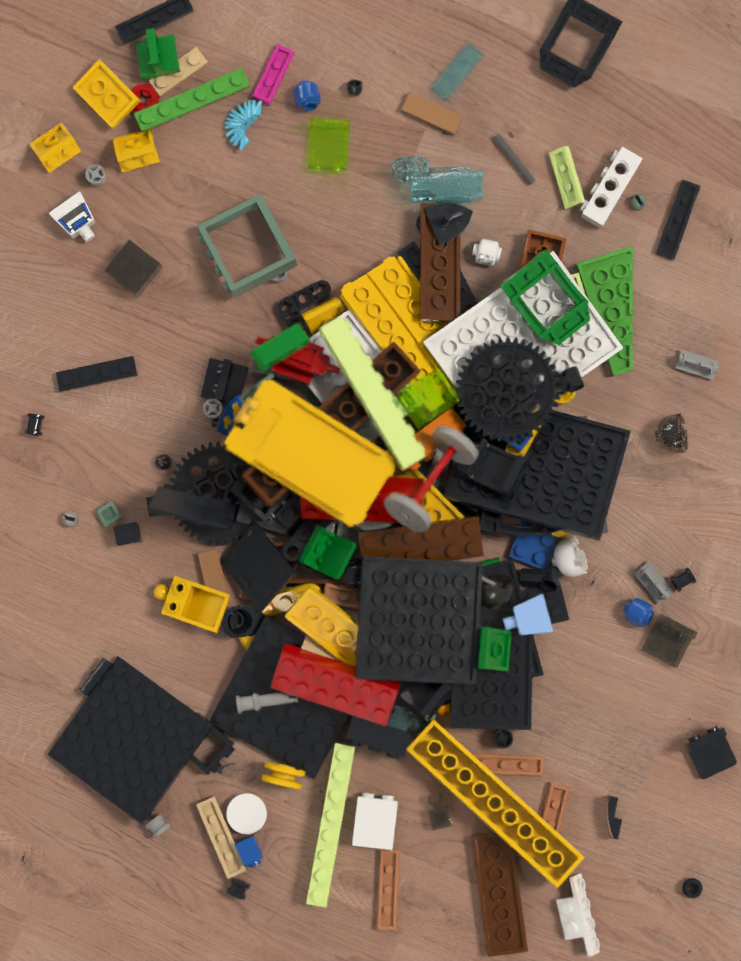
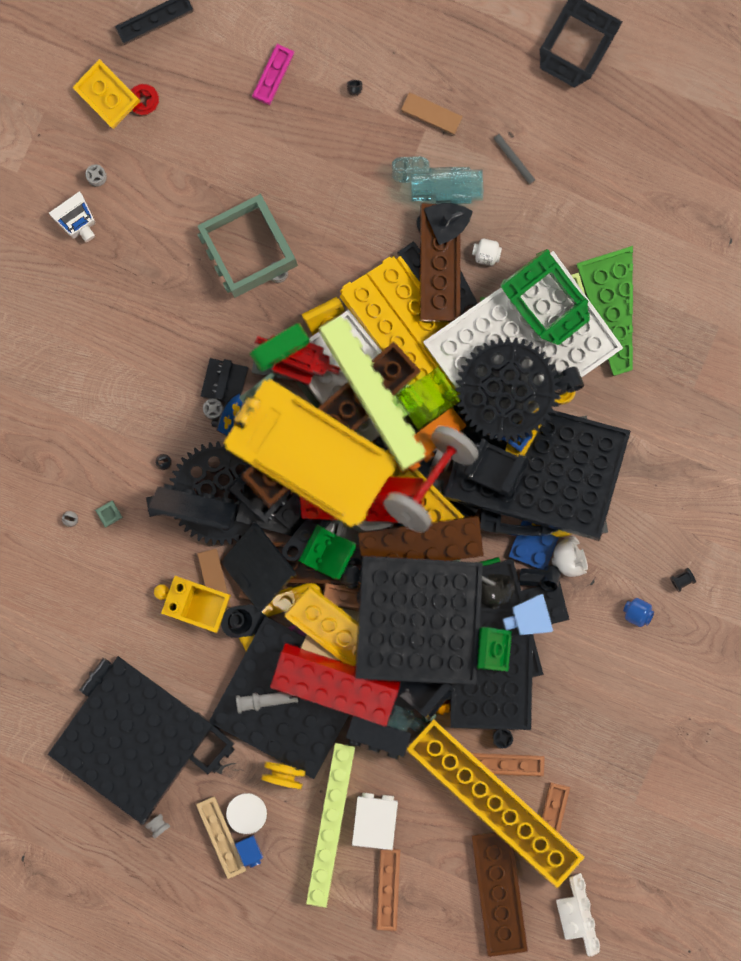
black bush [24,413,45,436] -> none
yellow bracket [29,122,81,173] -> none
black plate [56,356,138,392] -> none
clear smoke brick [105,240,162,298] -> none
yellow bracket [113,130,160,172] -> none
black panel [113,522,142,546] -> none
bright green plate [134,68,250,133] -> none
green bracket [136,28,181,80] -> none
tan plate [149,47,208,98] -> none
medium azure hair [225,100,262,151] -> none
black wheel [226,877,251,900] -> none
black beam [278,280,331,338] -> none
blue head [293,80,321,111] -> none
clear neon green panel [308,118,350,173] -> none
clear smoke plate [428,793,452,830] -> none
clear light blue plate [431,43,484,101] -> none
dark orange brick [519,230,566,269] -> none
yellowish green plate [549,146,585,209] -> none
white brick [580,146,643,229] -> none
black slope [607,795,622,839] -> none
sand green hinge [630,194,646,211] -> none
light grey hinge [634,561,674,604] -> none
clear smoke bracket [642,614,698,668] -> none
clear smoke cylinder [654,413,688,454] -> none
black tile [655,179,701,260] -> none
light grey hinge [675,349,719,380] -> none
black plate [682,878,703,898] -> none
black bracket [684,725,737,779] -> none

